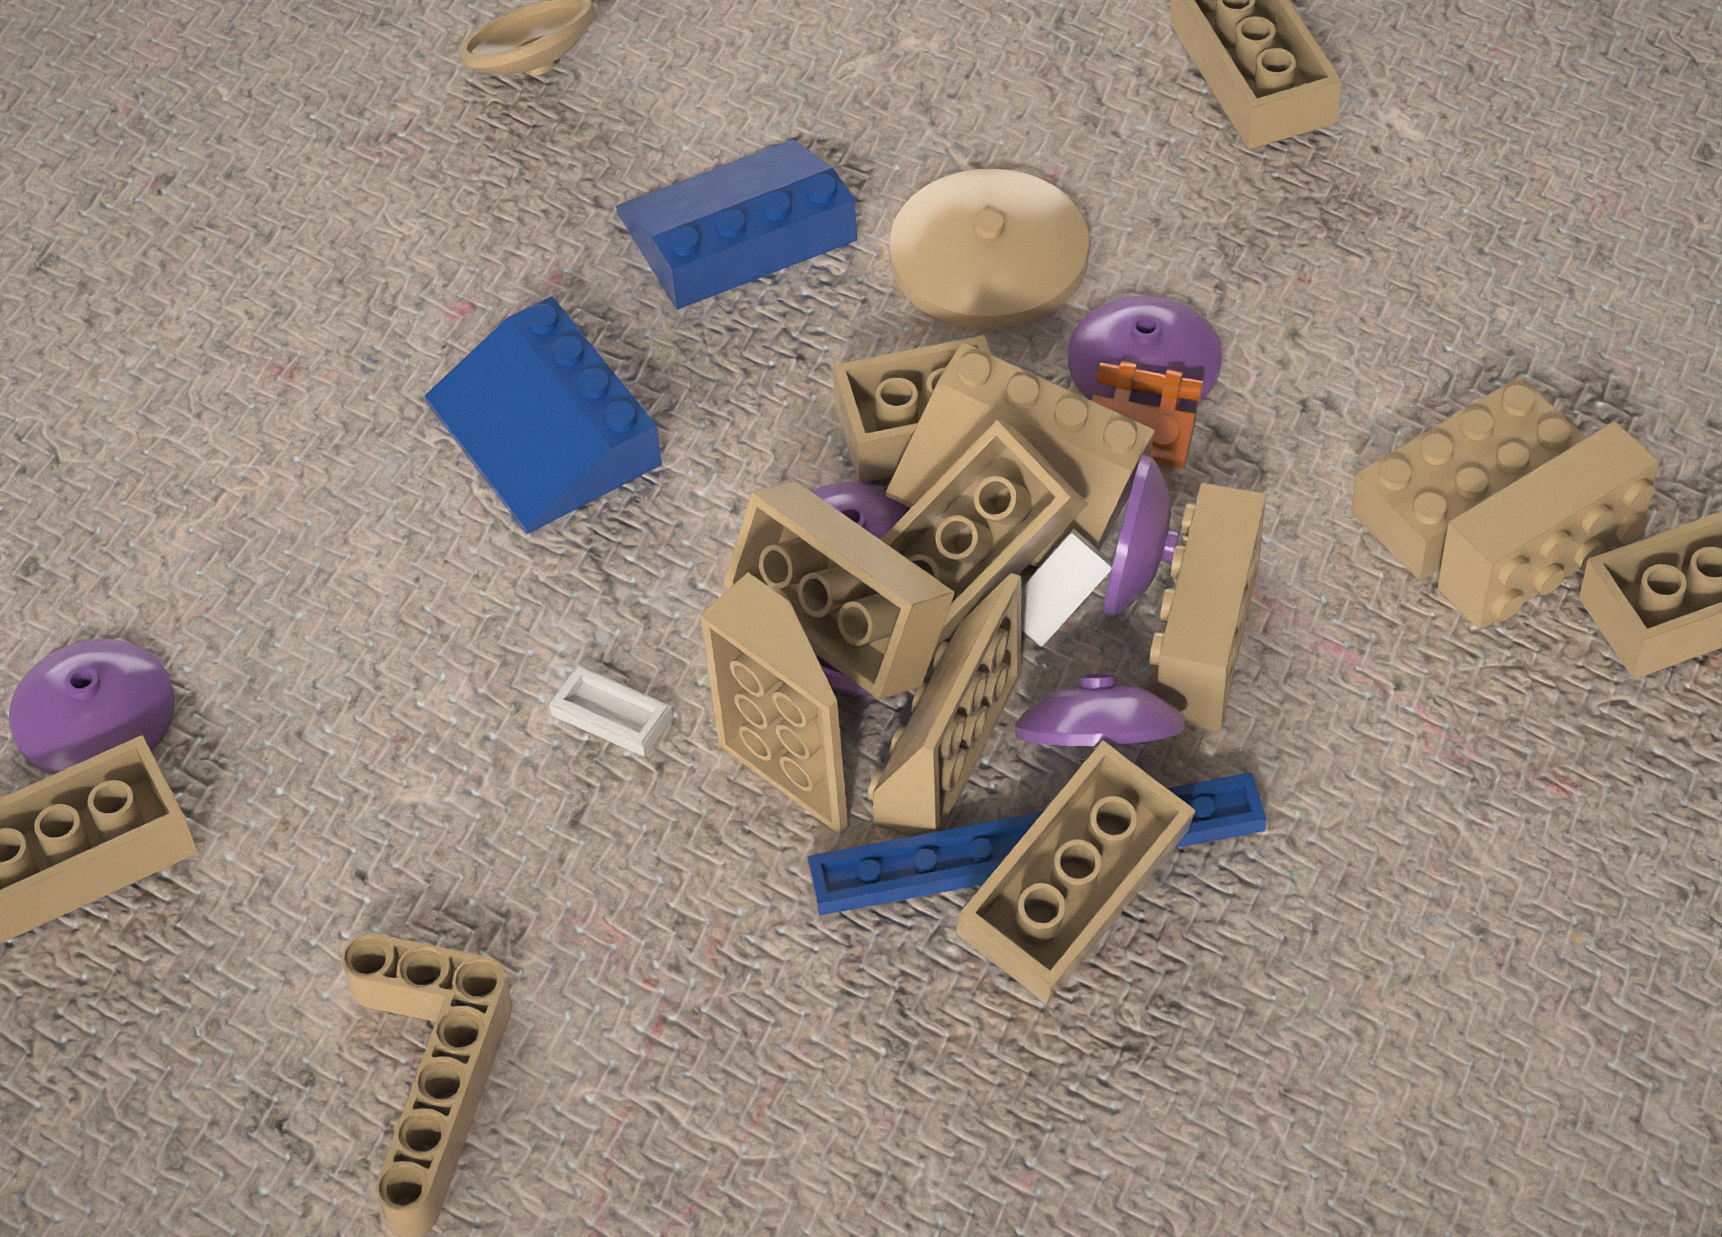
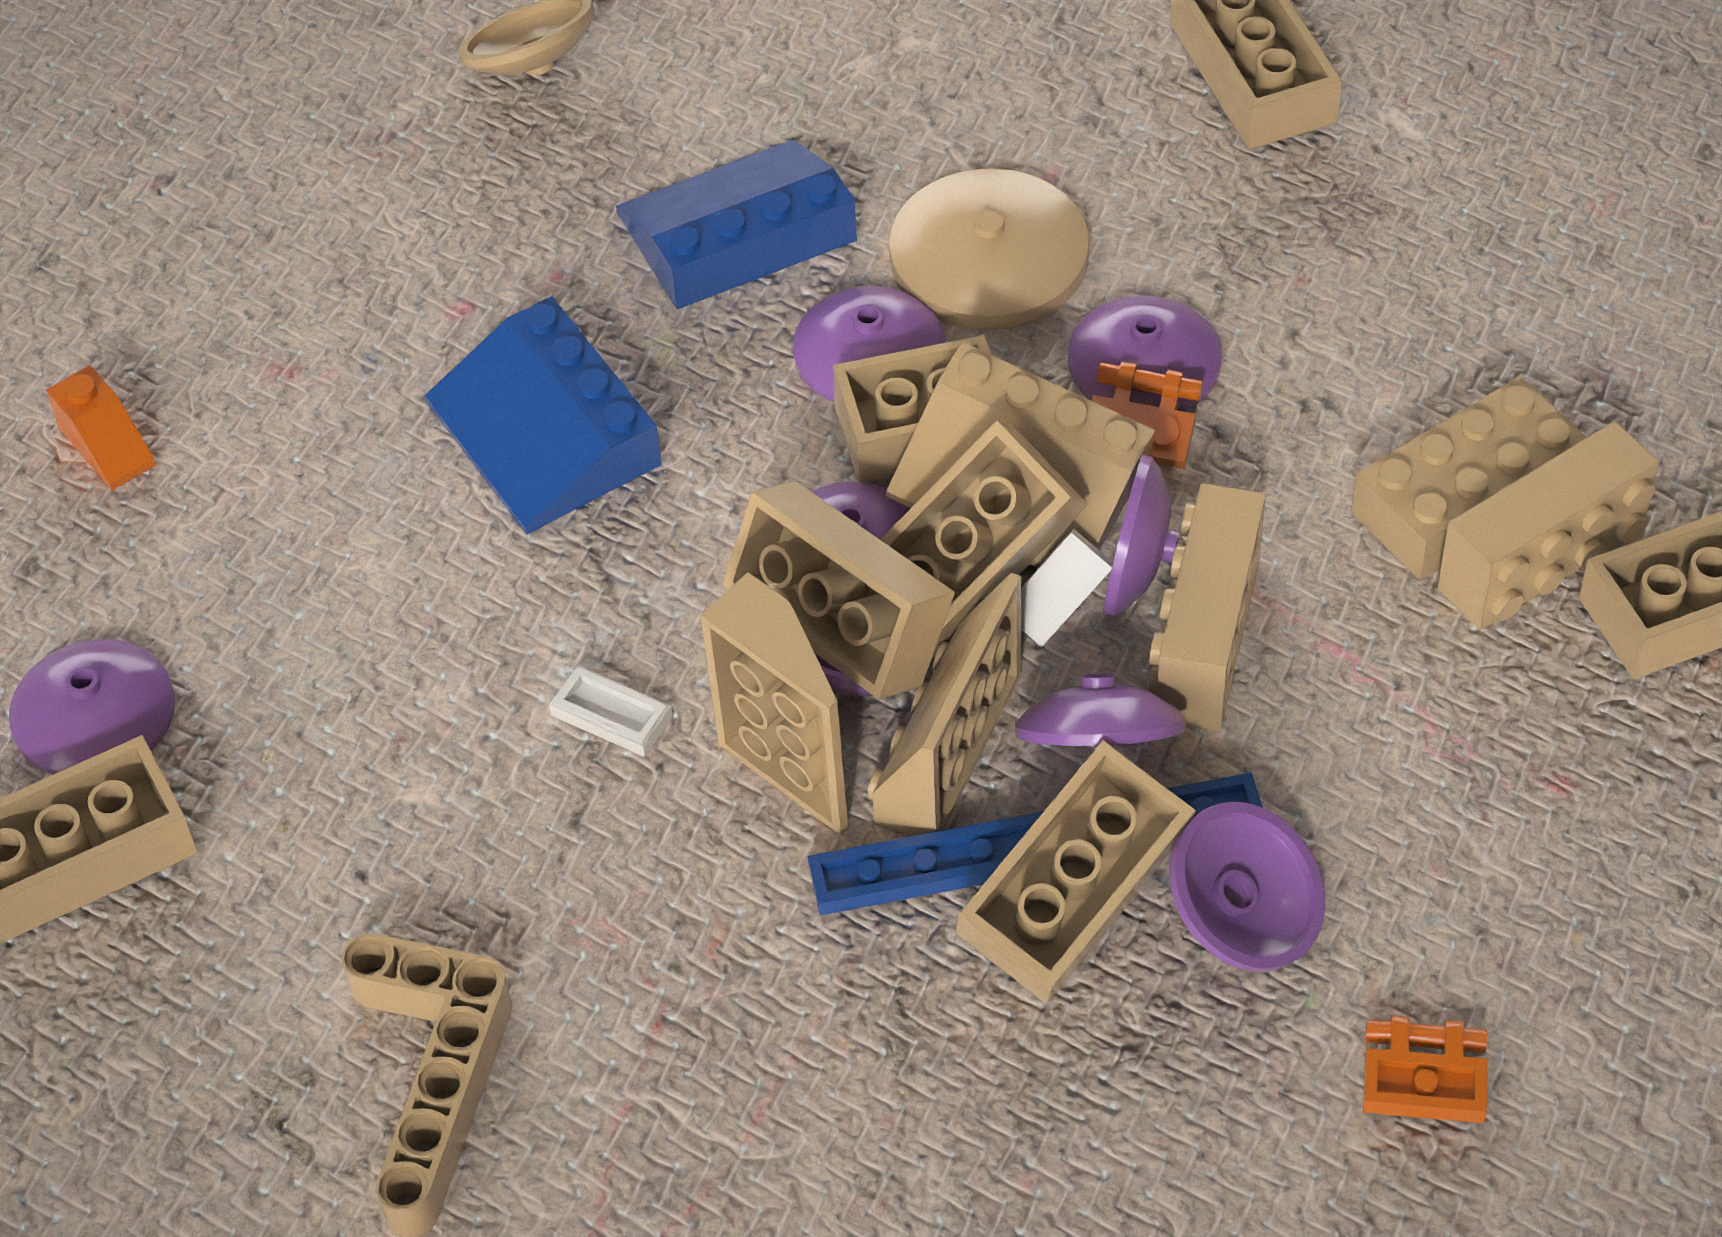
none -> orange slope [46,365,156,491]
none -> medium lavender dish [793,286,945,402]
none -> medium lavender dish [1169,802,1325,972]
none -> orange plate [1363,1015,1488,1123]

